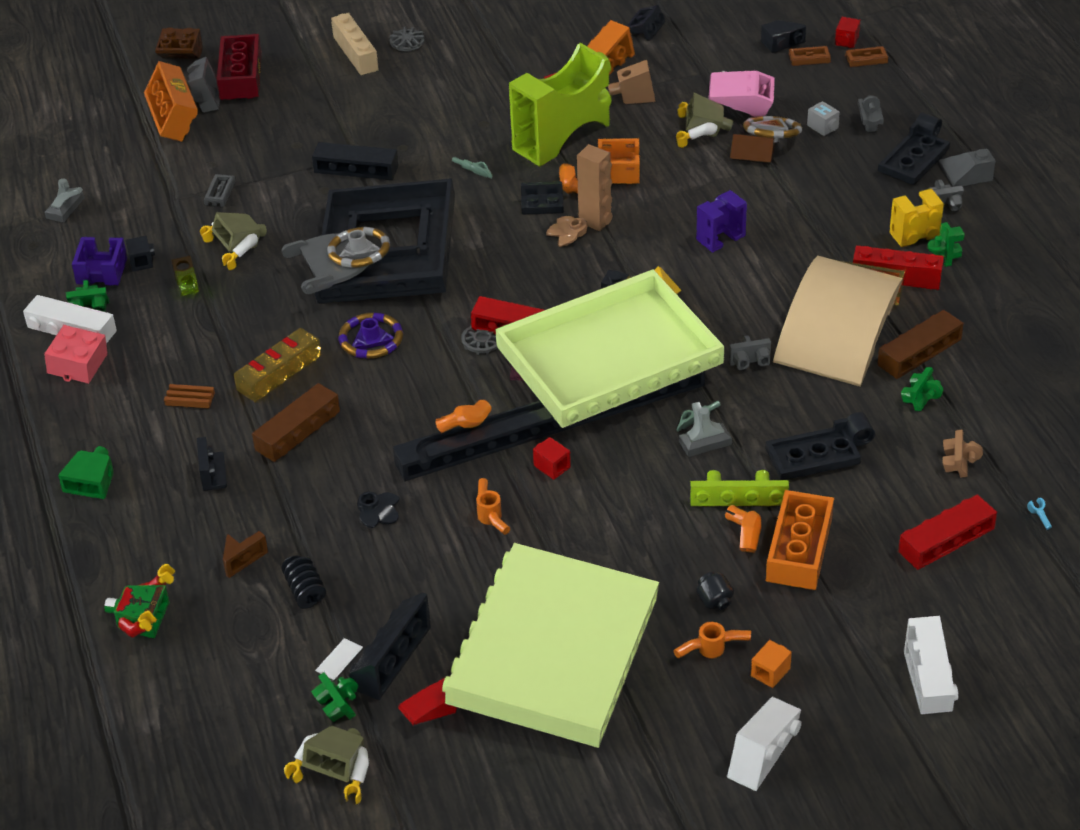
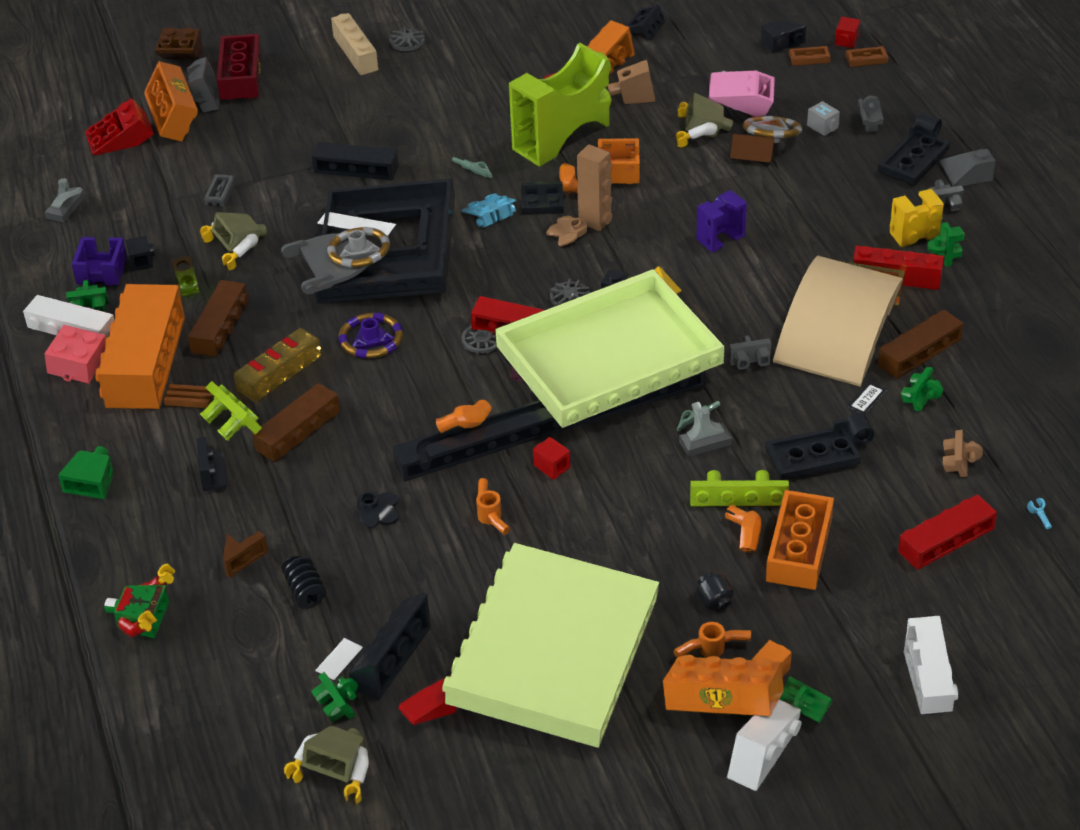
none -> red slope [85,98,154,156]
none -> orange brick [95,284,185,409]
none -> reddish brown brick [188,280,249,357]
none -> lime plate [200,381,262,441]
none -> white sticker [318,212,396,236]
none -> medium azure hinge [461,194,516,228]
none -> dark grey wheel [550,279,590,306]
none -> orange brick [663,655,784,716]
none -> green hips [779,676,833,724]
none -> sticker [847,382,887,414]

